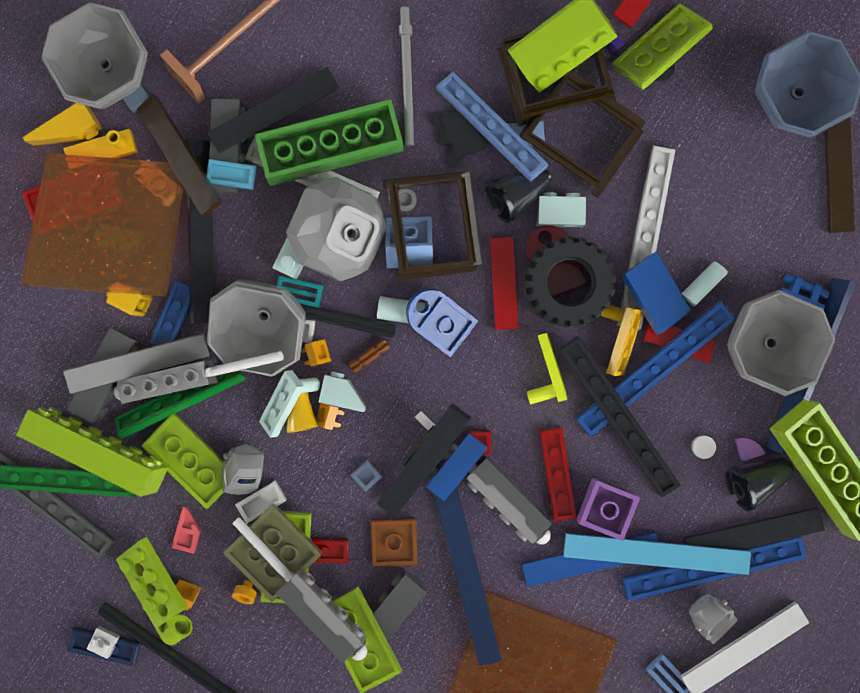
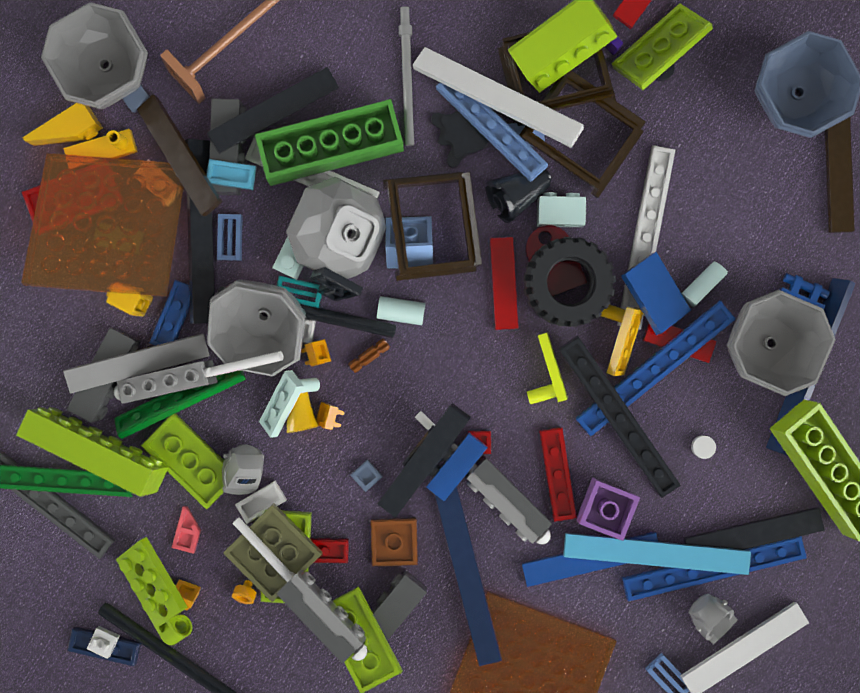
light aqua slope [319,371,366,412] -> none
light grey tile [398,188,417,212] -> none
tile [406,288,478,358] -> none
black cone [725,457,794,512] -> none
medium lavender tile [734,437,765,461] -> none
none -> medium blue tile [217,214,242,261]
none -> black tile [311,267,363,302]
none -> white tile [413,47,584,148]

